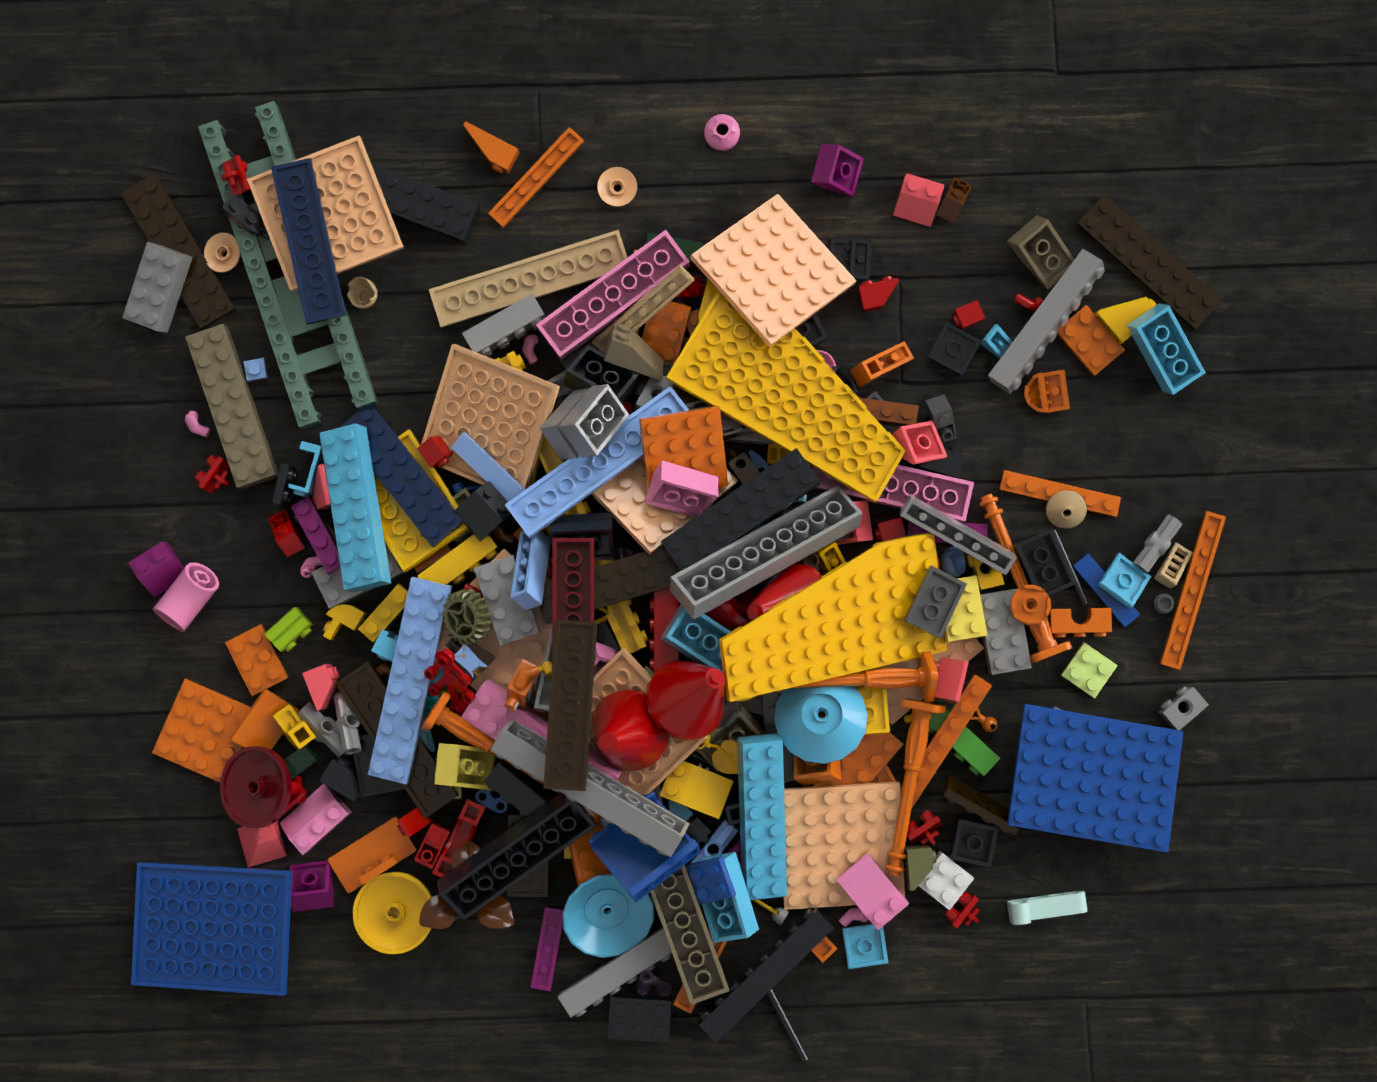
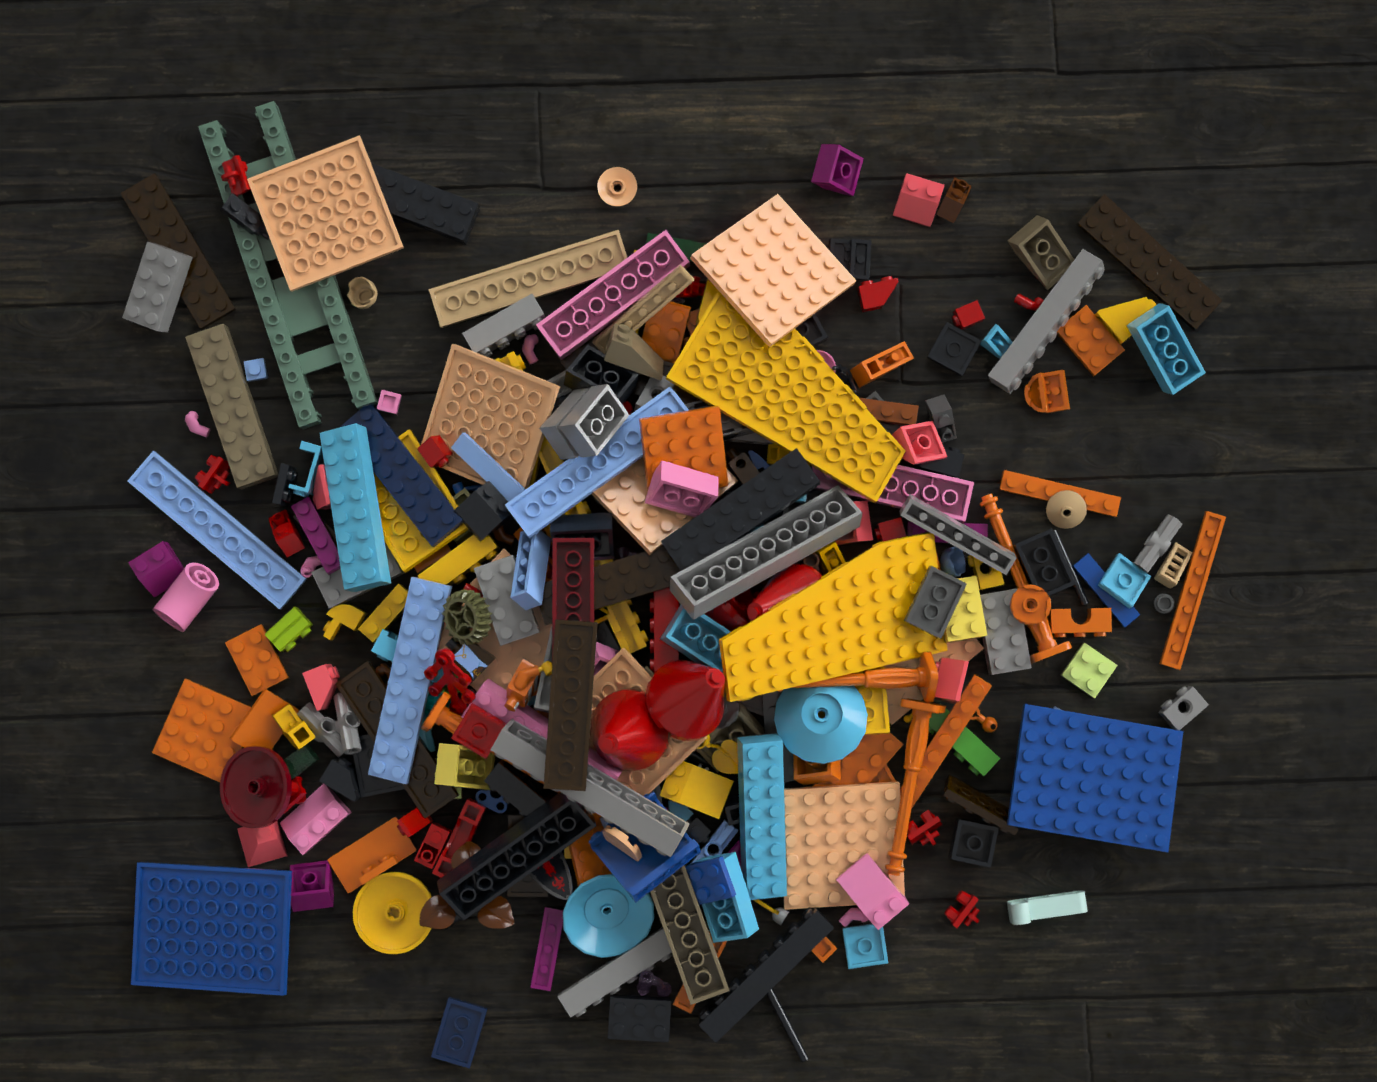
light nougat dish [204,233,241,273] -> none
dark blue plate [271,158,347,325] -> none
orange slope [464,121,520,174] -> none
orange plate [488,127,584,228] -> none
bright pink piece [704,114,740,151] -> none
olive slope [904,844,936,891] -> none
white brick [919,851,974,910] -> none
none -> light blue plate [128,451,307,610]
none -> bright pink plate [377,390,402,415]
none -> dark blue plate [431,997,488,1069]
none -> red tile [451,703,507,759]
none -> shield [529,851,573,900]
none -> light nougat tile [602,825,642,862]

